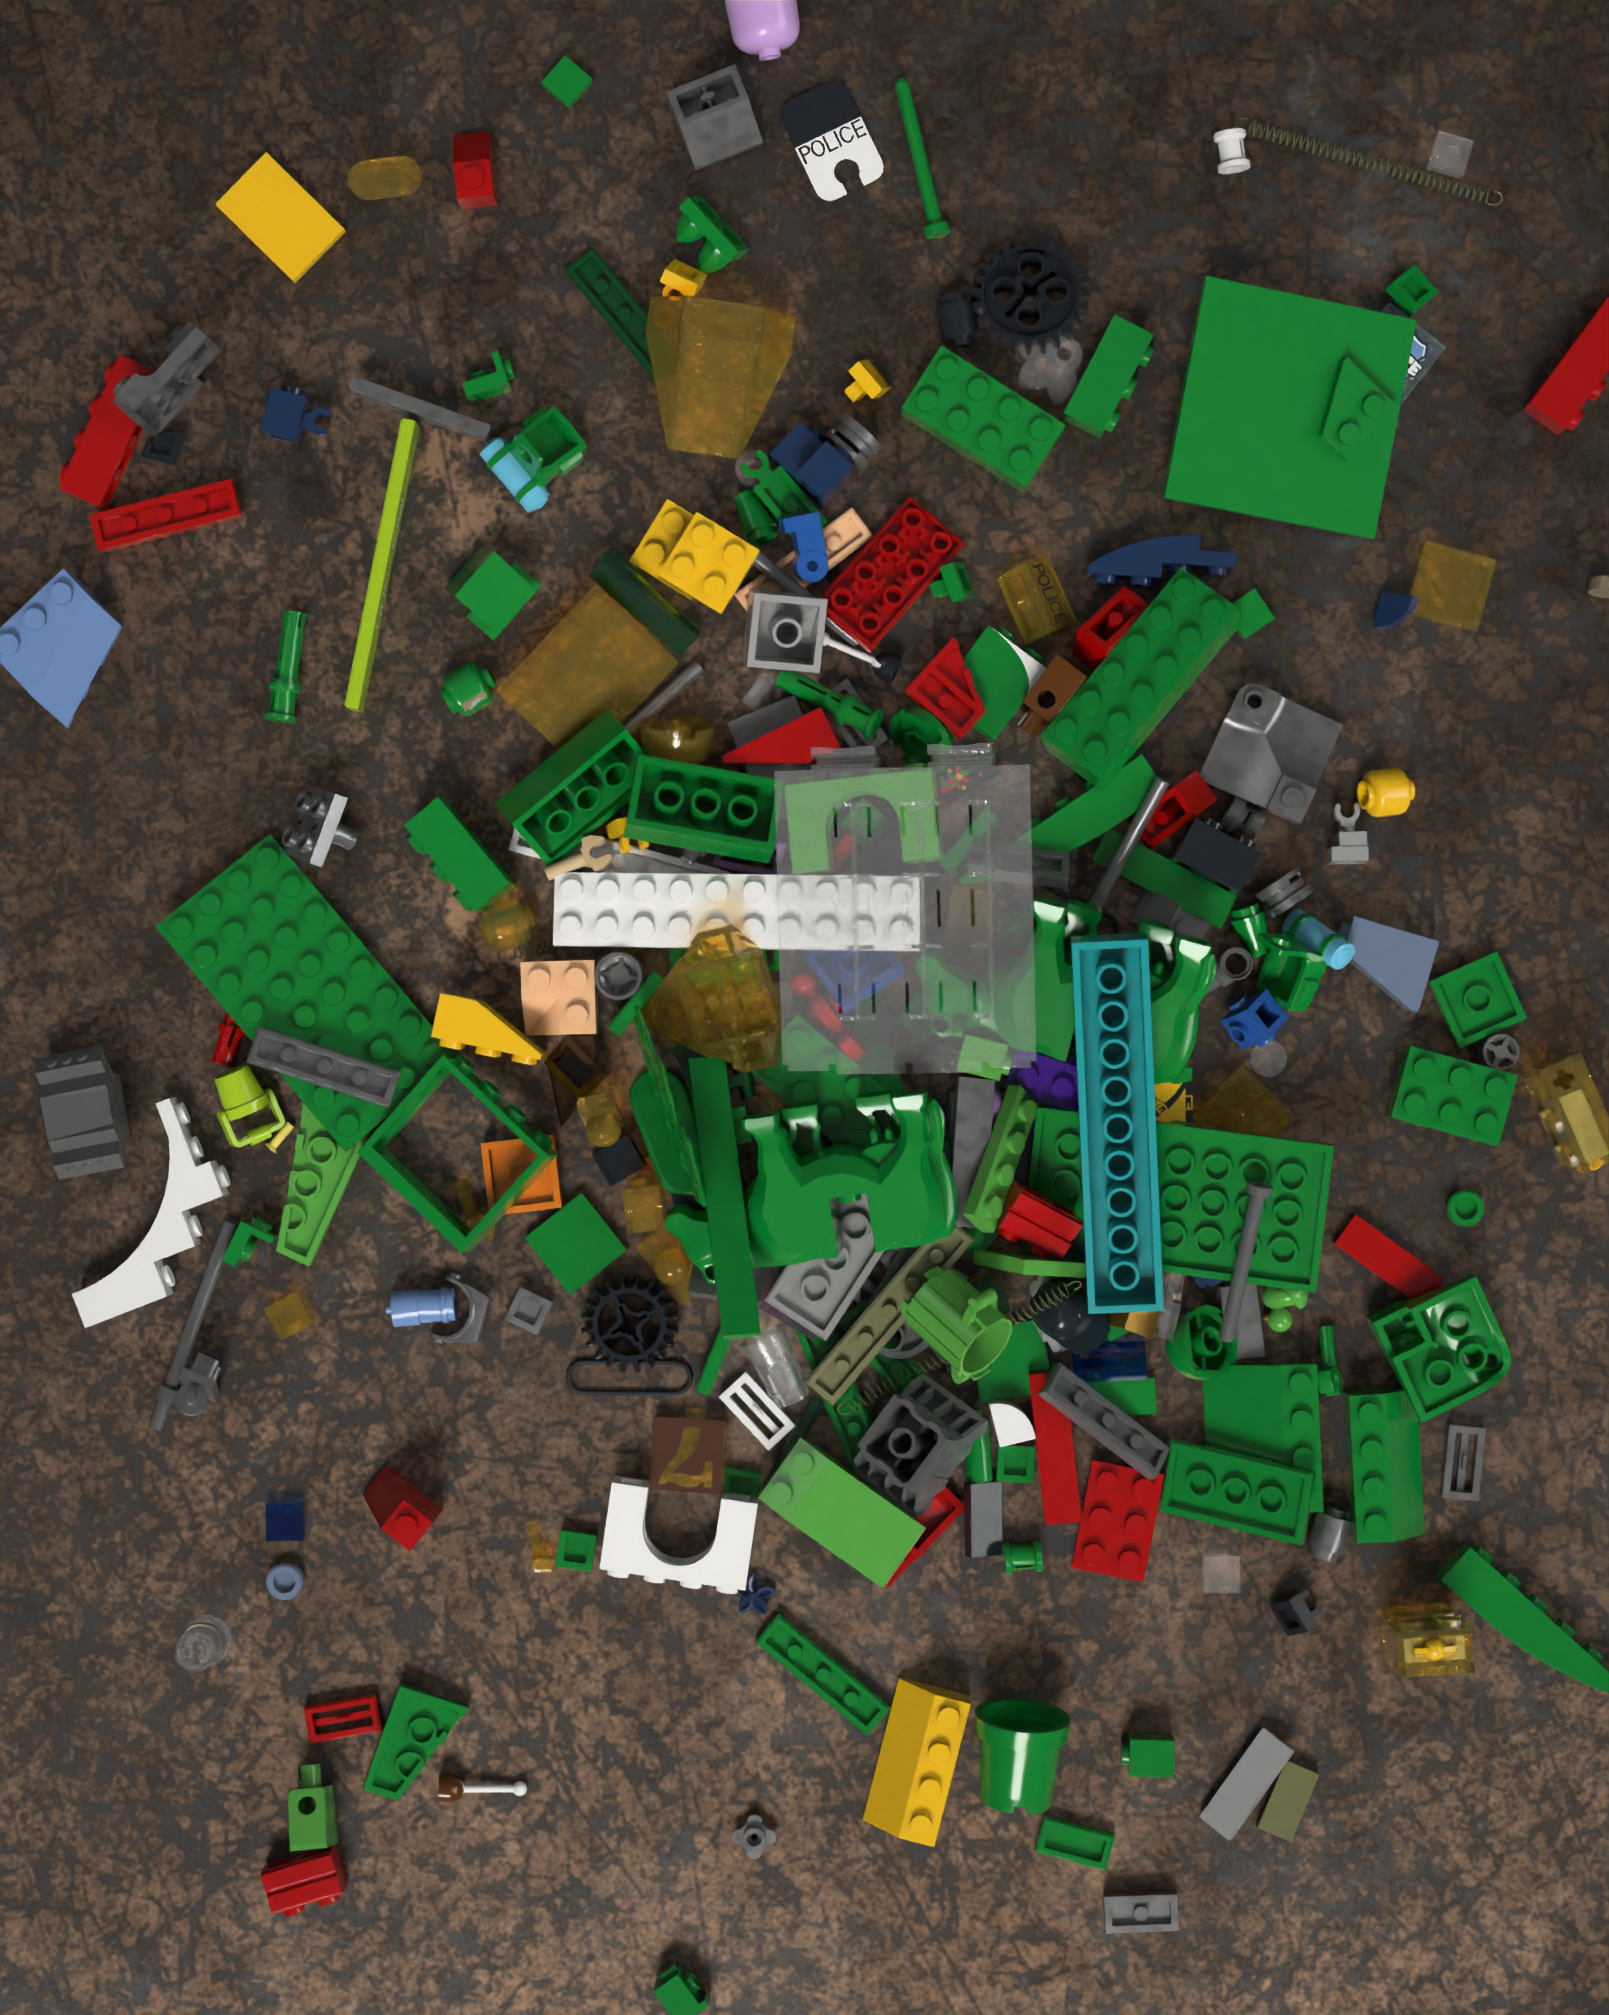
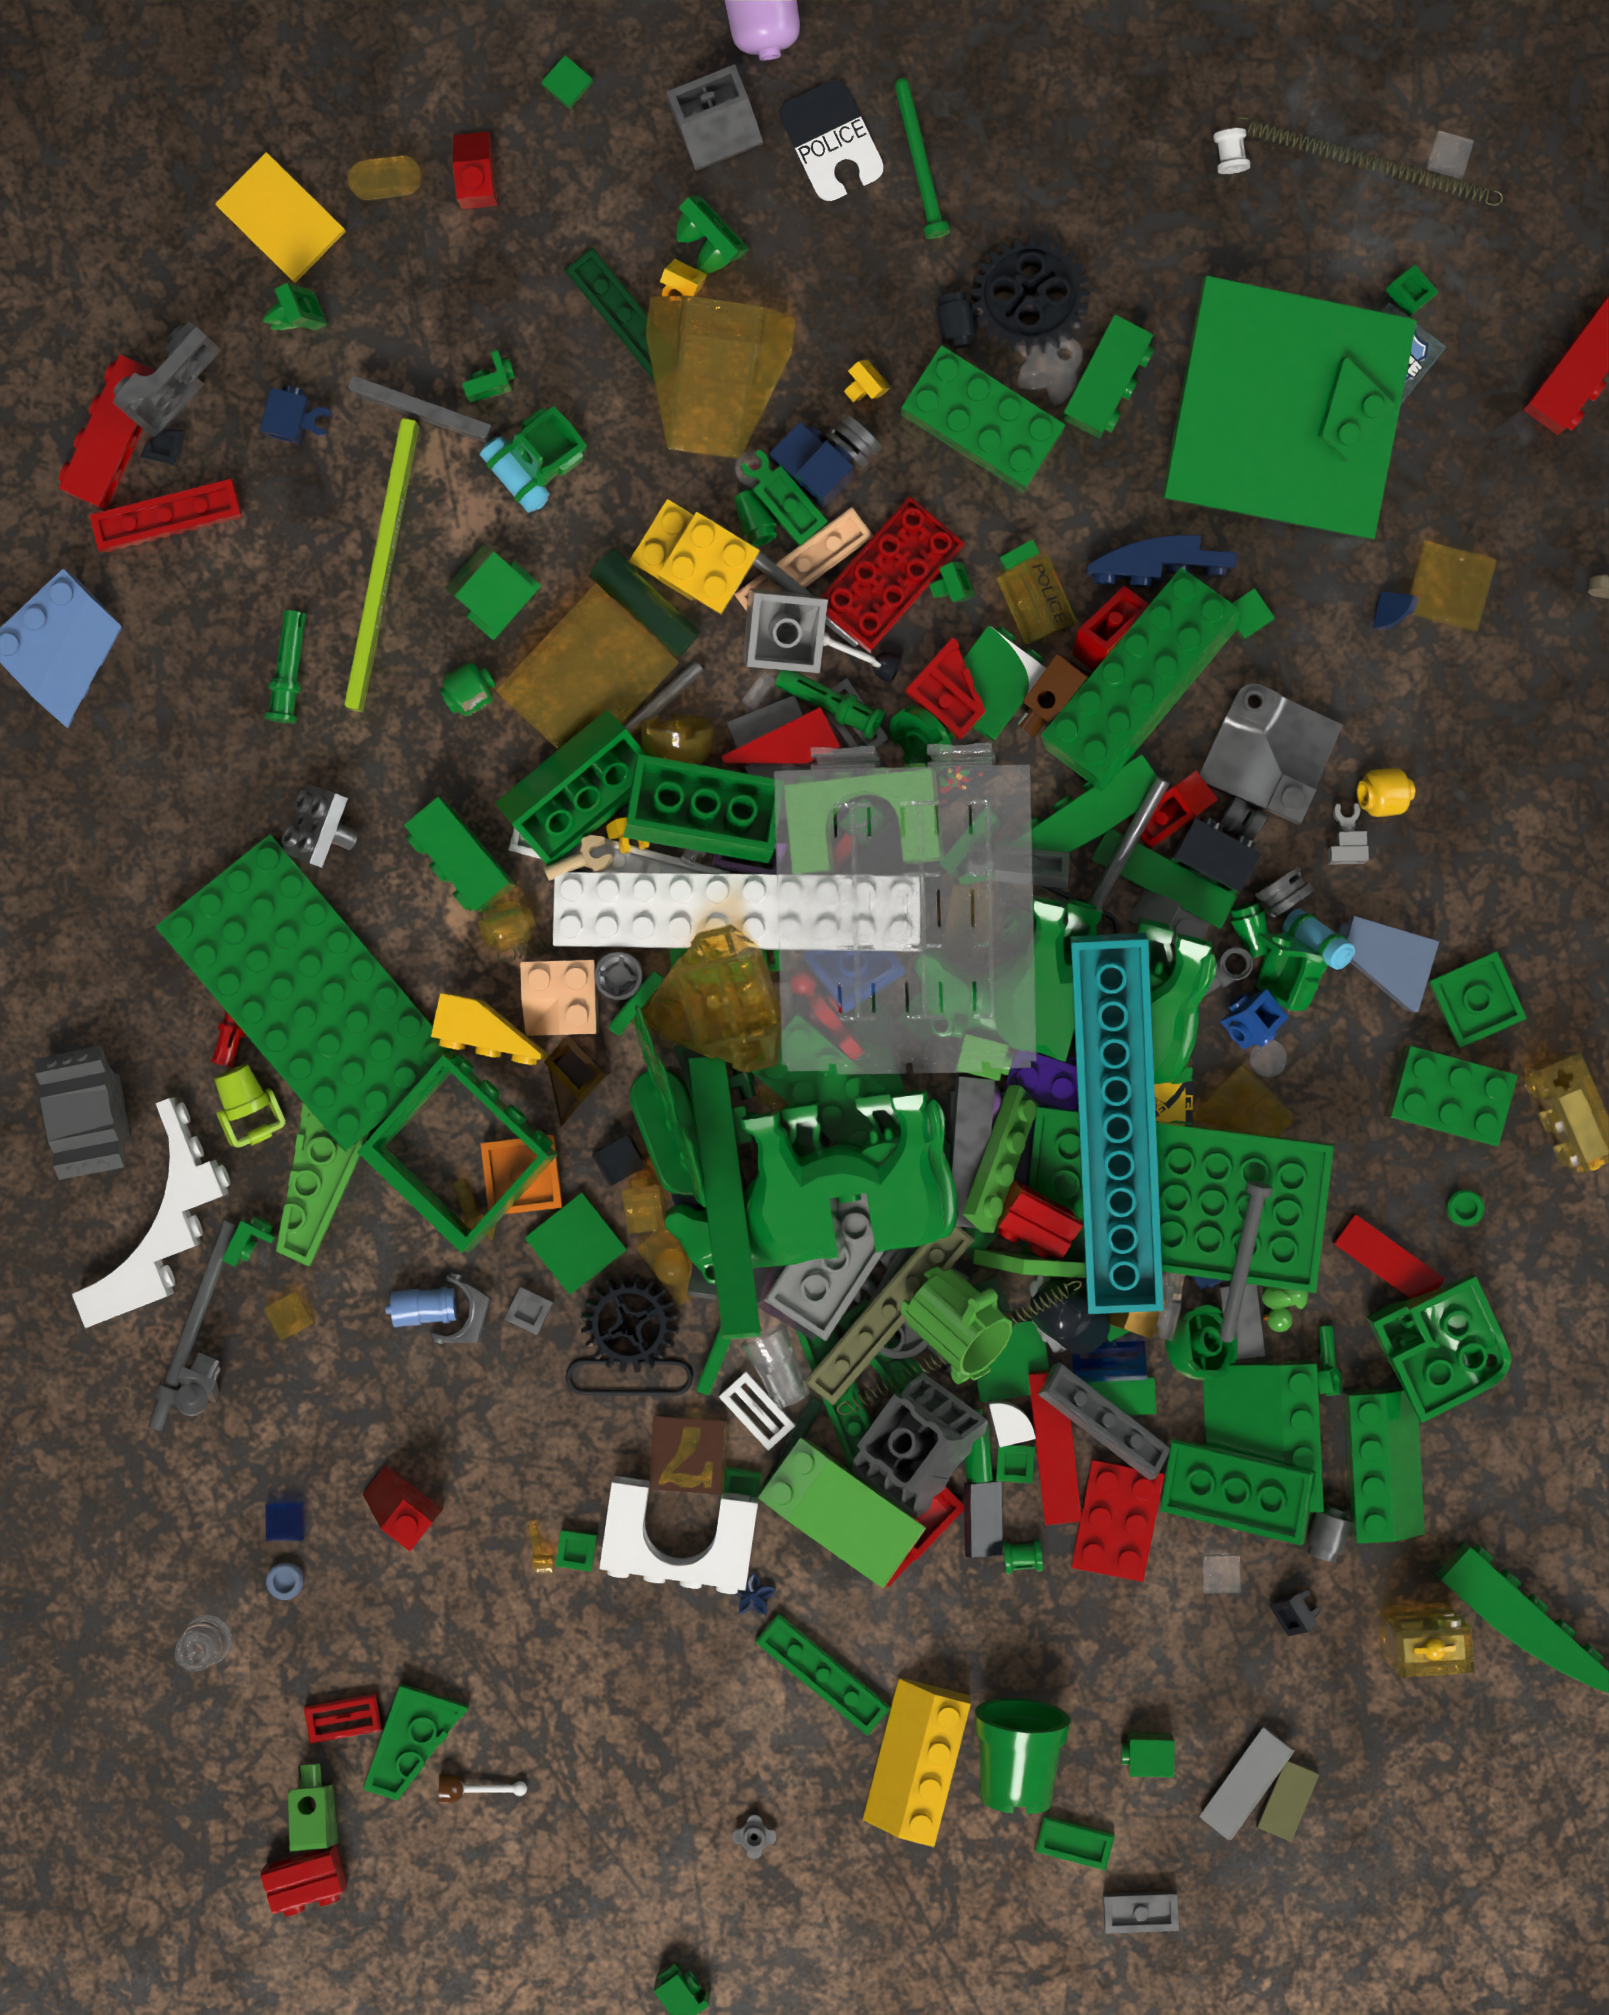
flat silver tile [247,1027,400,1108] -> none
light yellow piece [264,1121,294,1154] -> none
clear yellow tile [577,1092,624,1147] -> none
blue leg [778,511,828,582] -> none
flat silver tile [1440,1423,1486,1501] -> none
flat silver wheel [1478,1034,1520,1070] -> none
none -> green tile [263,283,328,331]
none -> green tile [999,539,1039,575]

